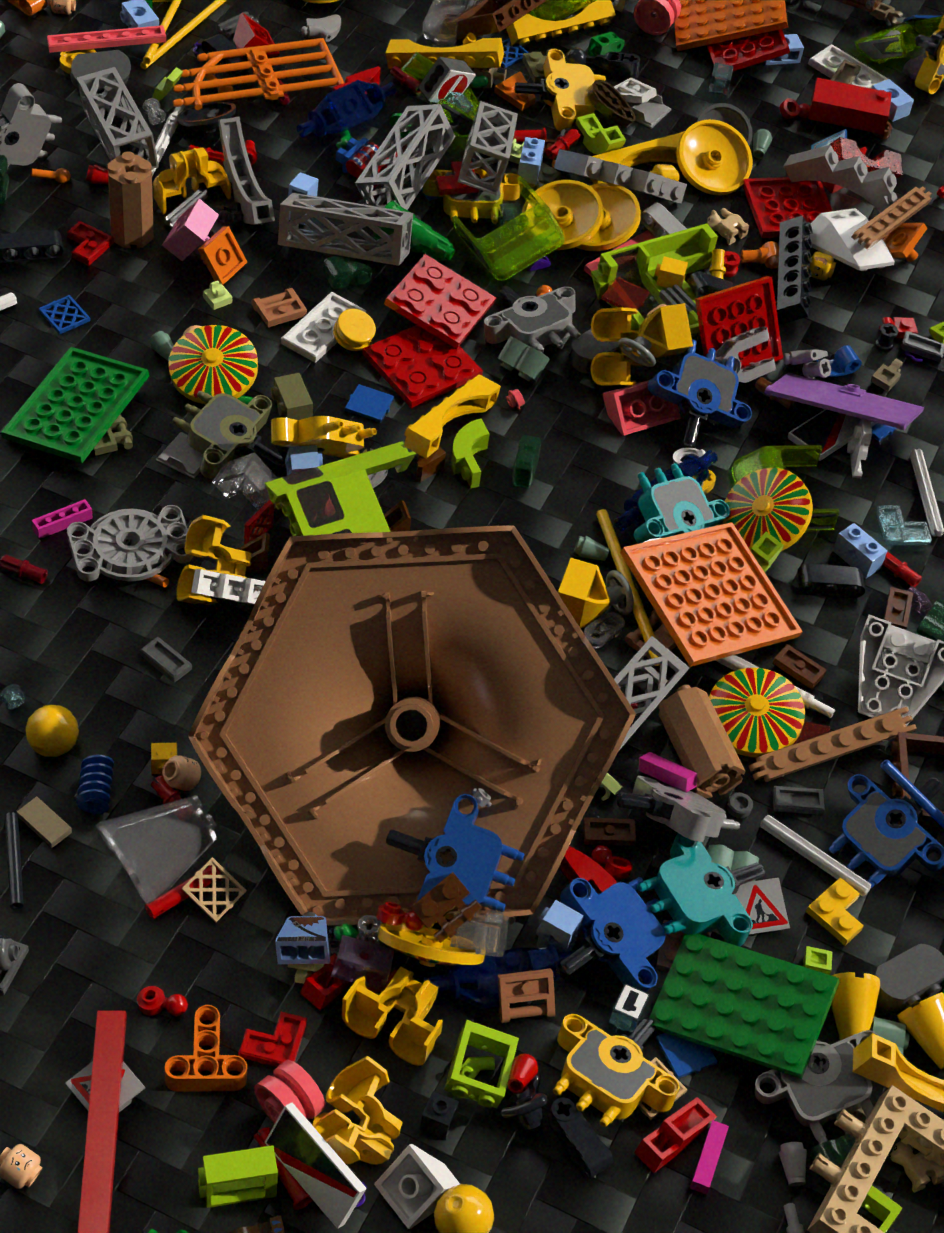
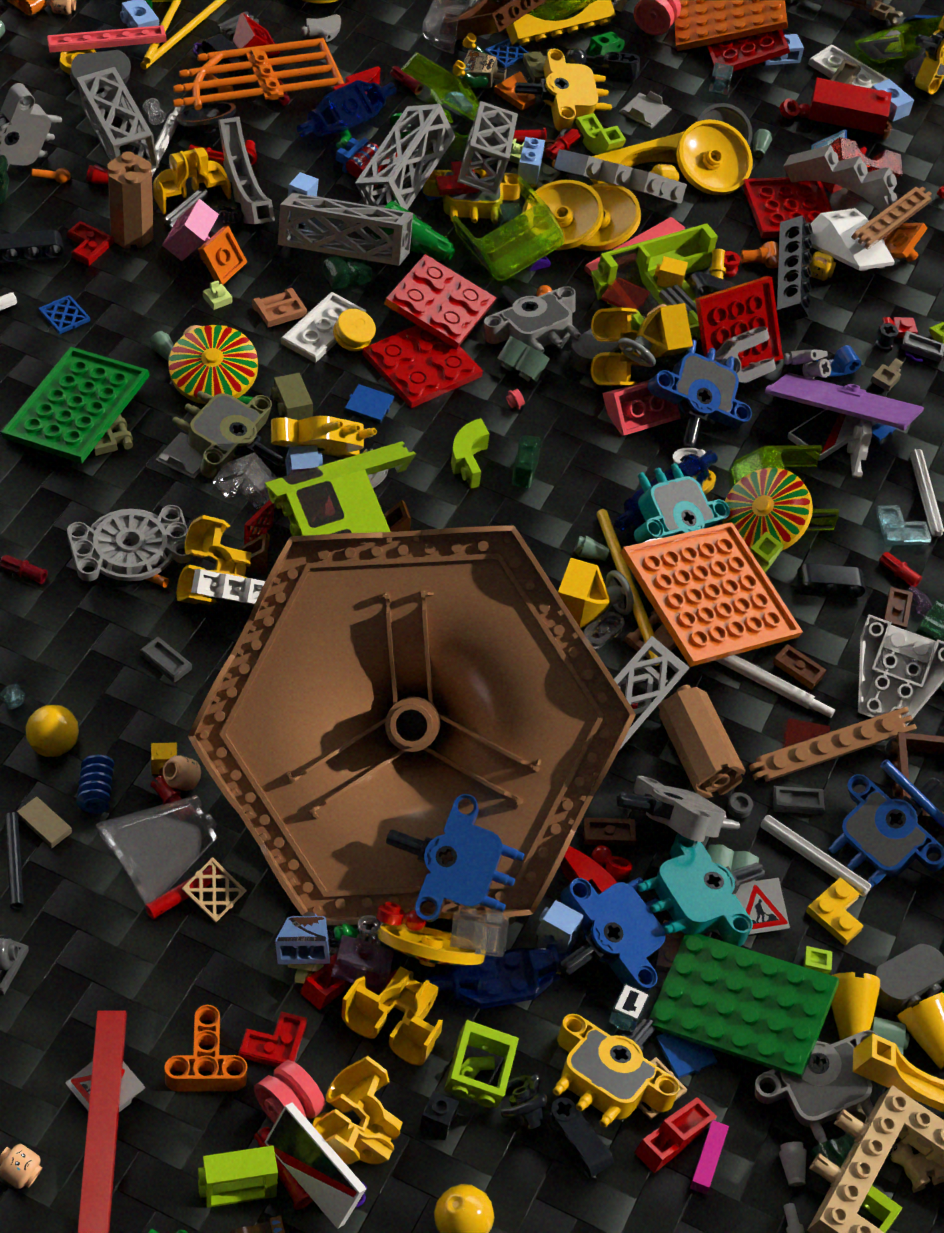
dark pink piece [32,499,93,539] -> none
red plate [137,986,188,1016] -> none
lime slope [151,67,183,103] -> none
white slope [374,1144,460,1229] -> none
yellow arch [385,38,504,69] -> none
yellow arch [404,374,501,458] -> none
reddish brown plate [411,872,482,943] -> none
reddish brown slope [416,447,446,482] -> none
piece [418,57,476,105] -> none
light grey piece [472,788,492,807] -> none
nougat plate [498,968,555,1023] -> none
red cone [507,1054,538,1093] -> none
dark brown piece [587,80,636,127] -> none
yellowish green tile [599,773,623,801] -> none
white wing [614,78,657,103] -> none
dark pink piece [639,752,697,793] -> none
light grey beam [640,203,687,238] -> none
tan animal [707,208,749,245] -> none
dish [709,668,805,758] -> none
dark orange axle [755,377,795,410] -> none
light blue brick [833,523,887,579] -> none

